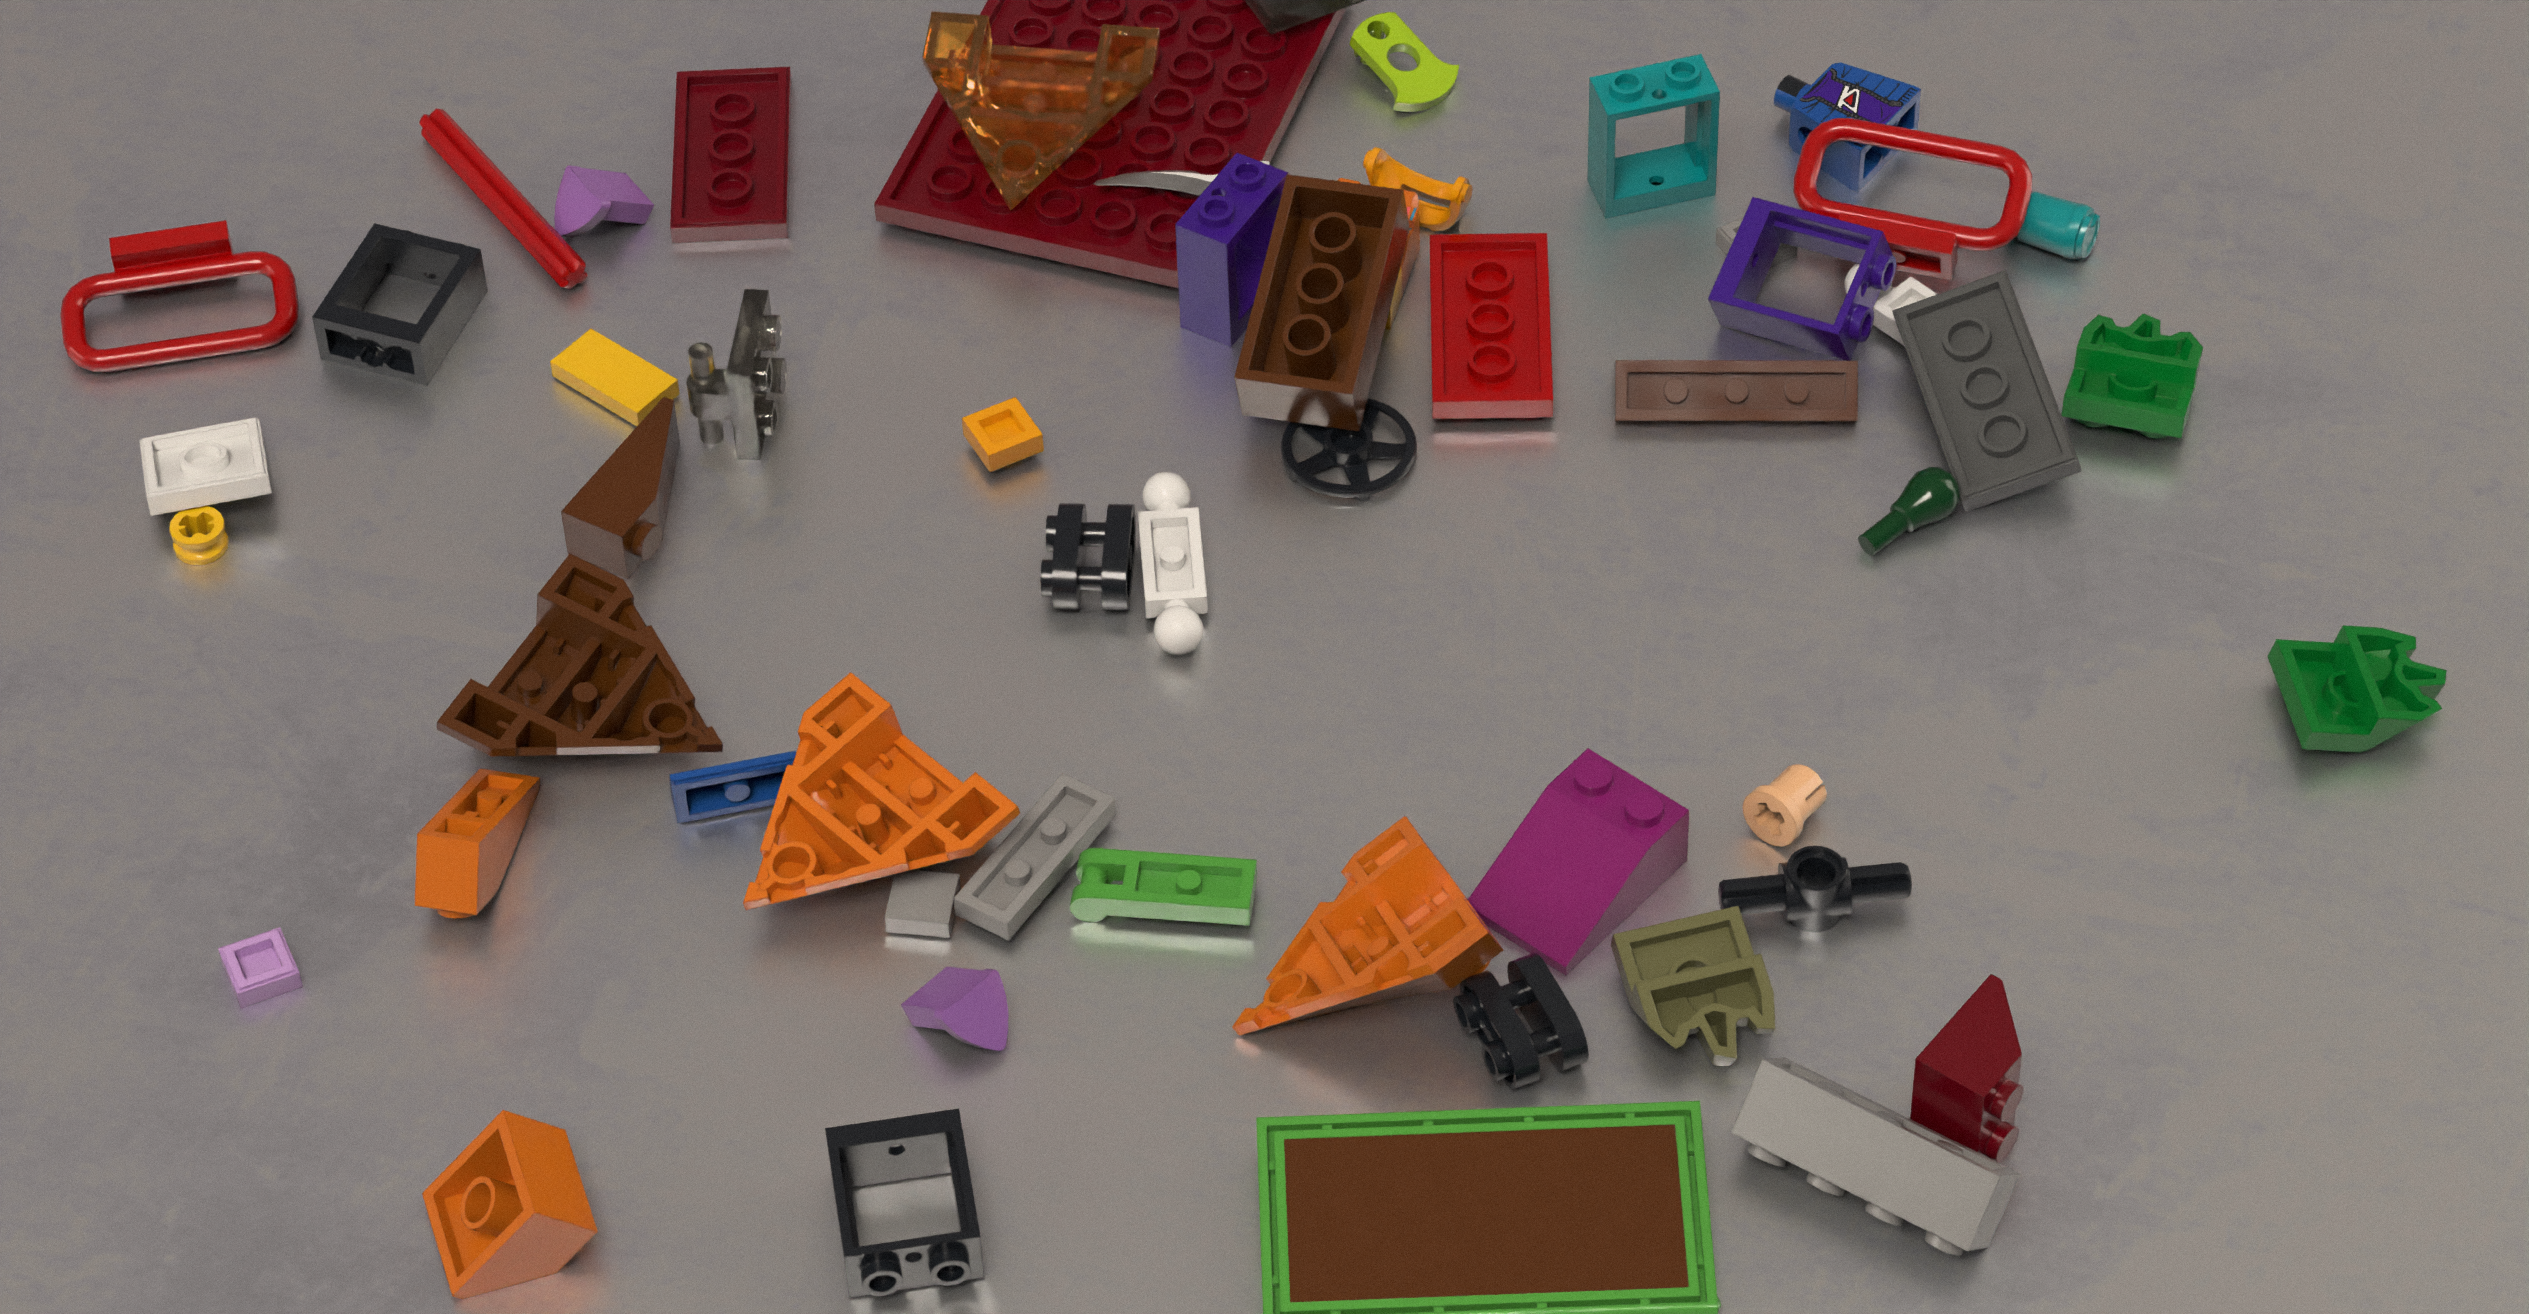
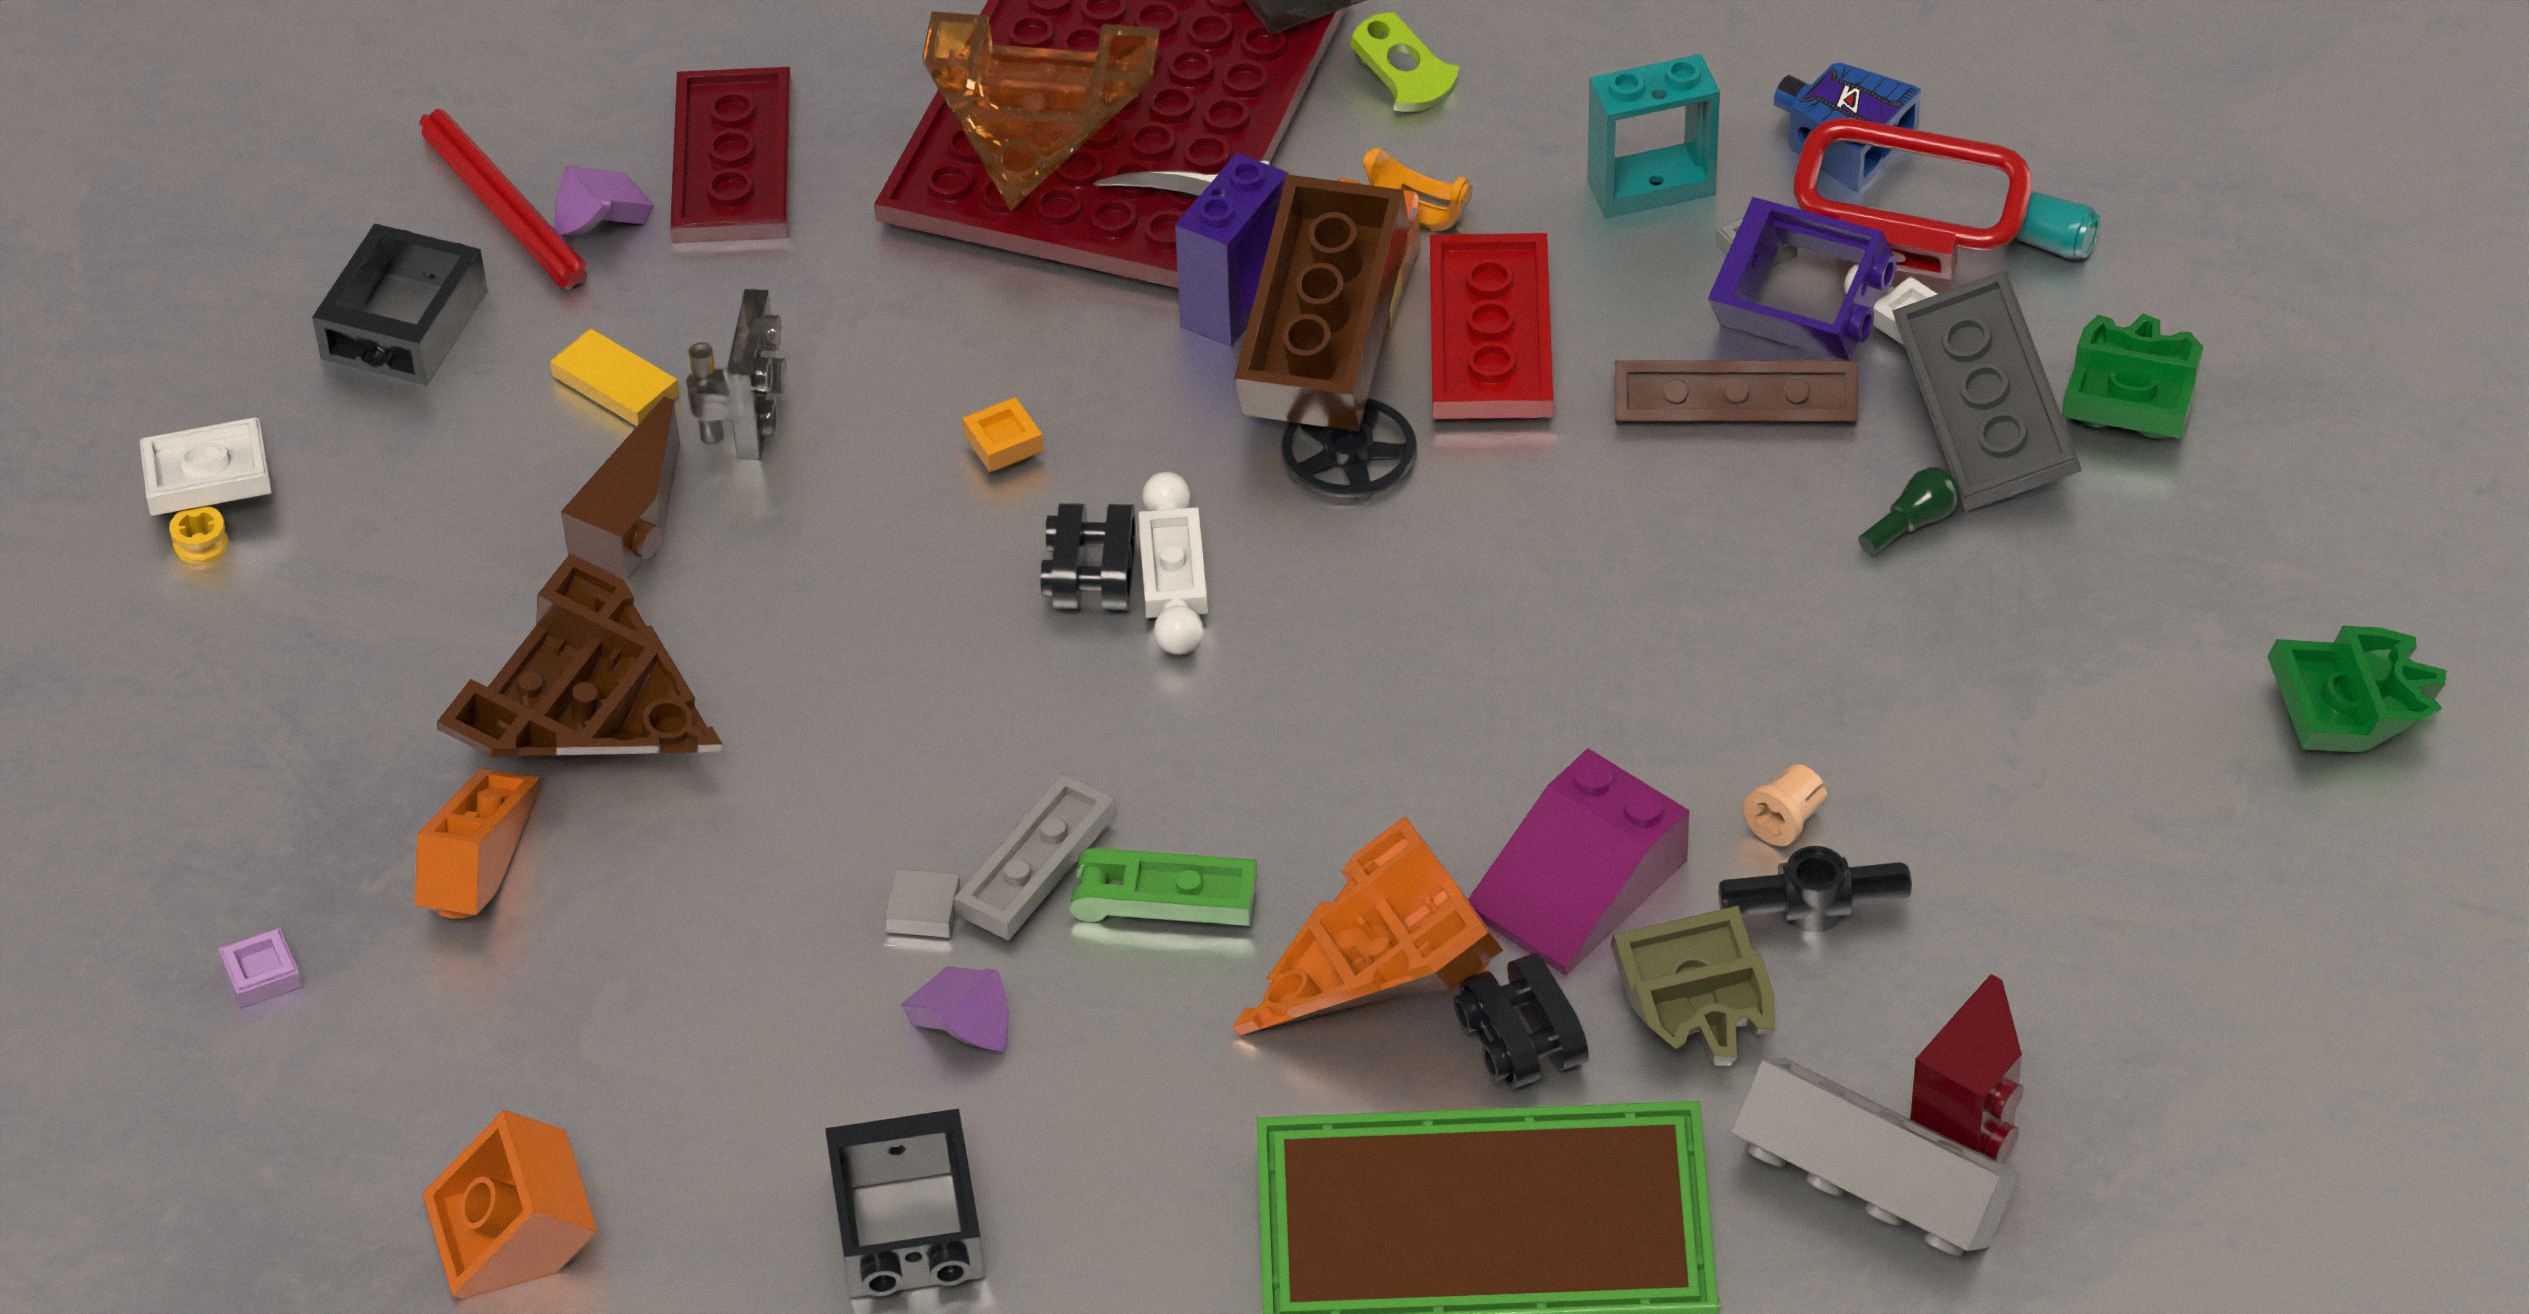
red bar [60,220,299,372] -> none
blue slope [669,751,796,823] -> none
orange wedge [743,672,1020,910] -> none

